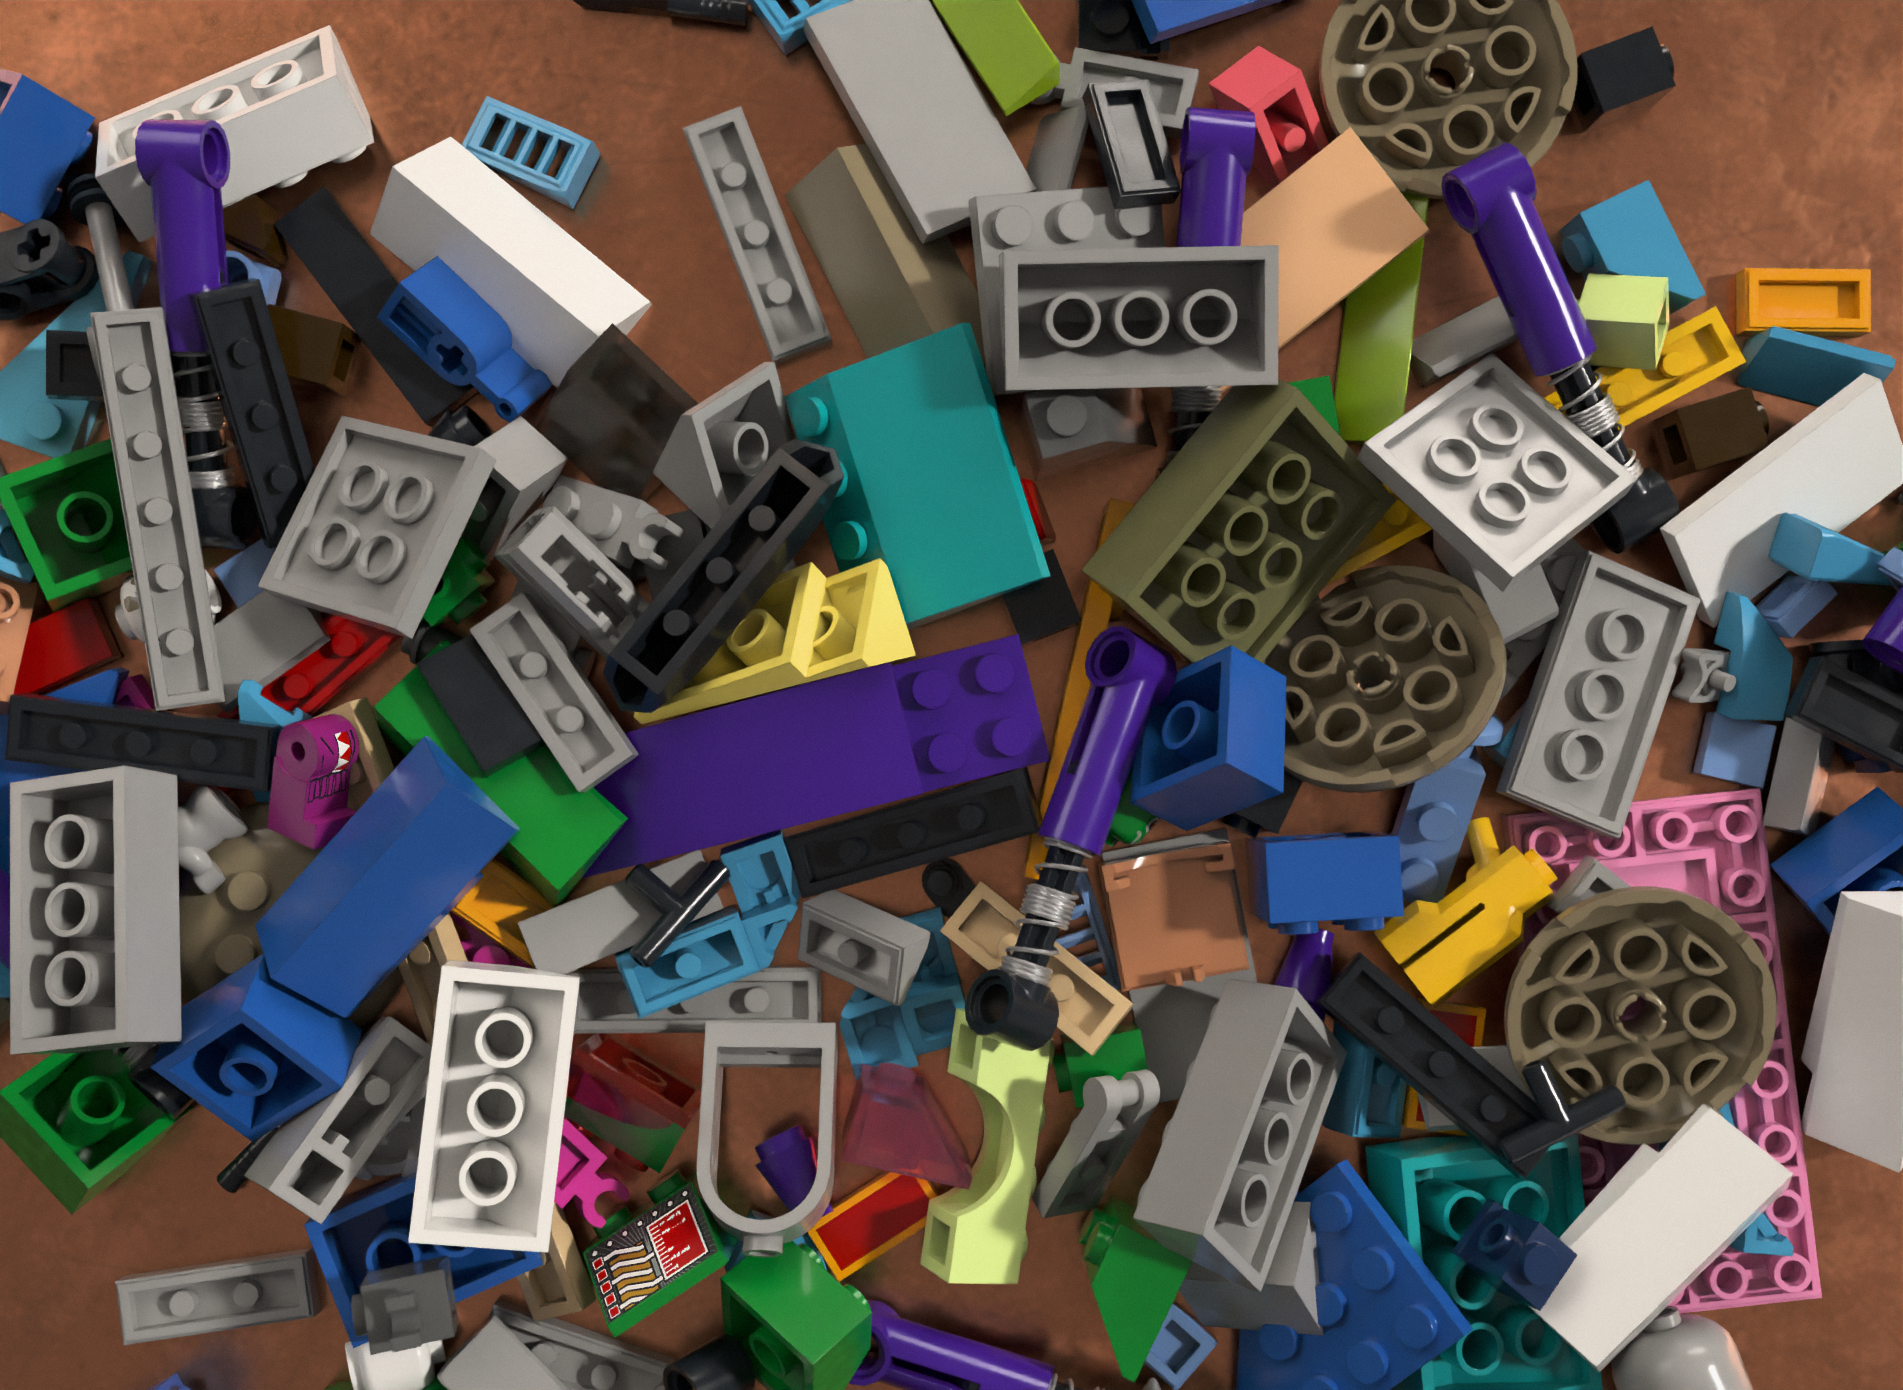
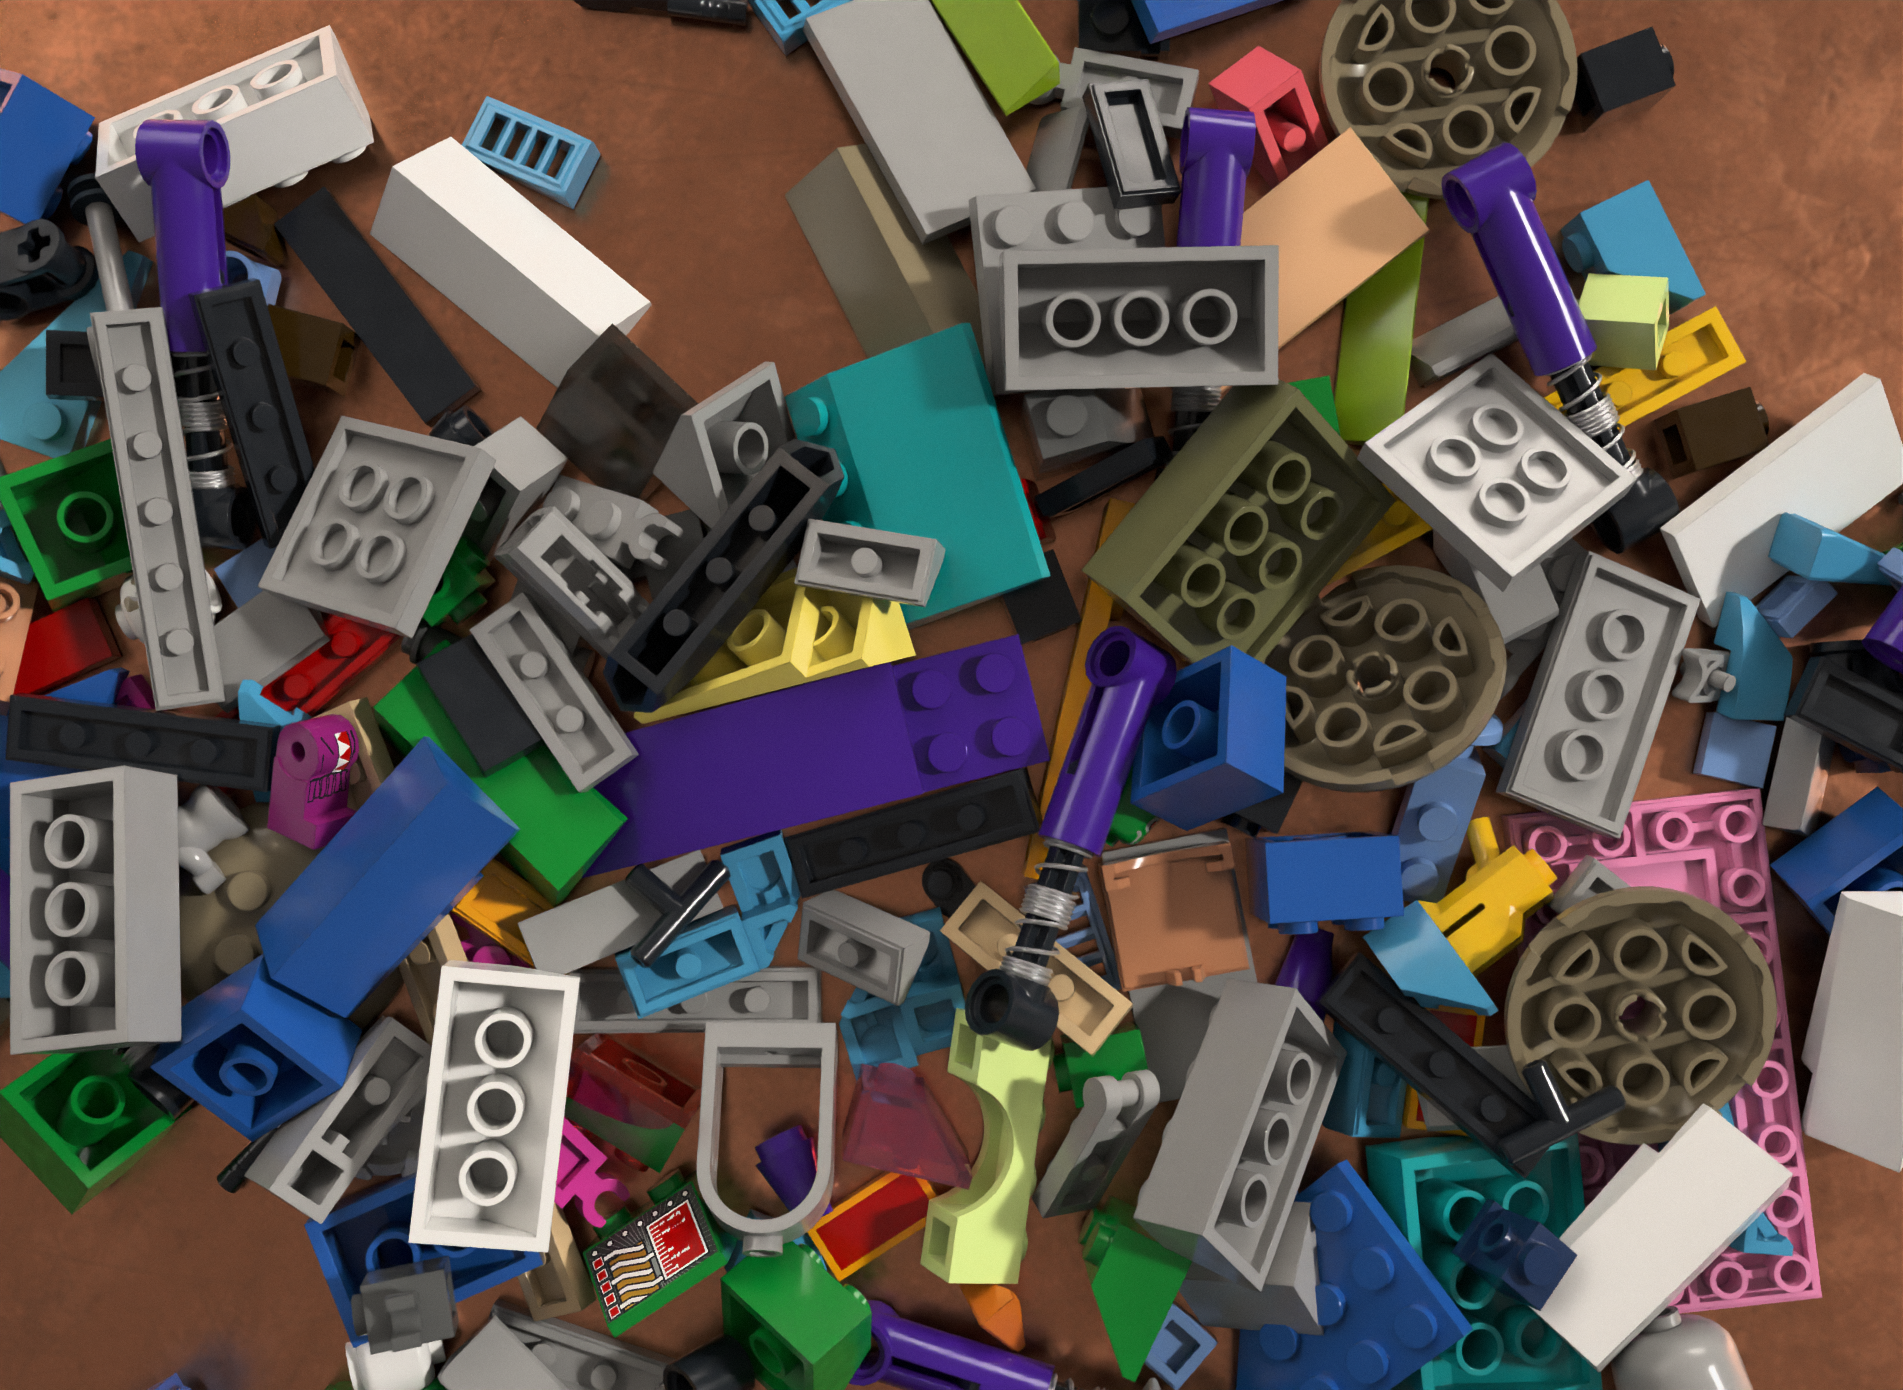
light grey tile [115,1248,321,1345] -> none
blue piece [377,256,552,423] -> none
light grey tile [682,106,833,365] -> none
light orange tile [1736,268,1871,337] -> none
dark azure slope [1736,326,1896,406] -> none
none -> light grey slope [794,518,945,607]
none -> orange slope [959,1283,1025,1352]
none -> black tile [1034,436,1173,518]
none -> dark azure slope [1363,900,1499,1016]

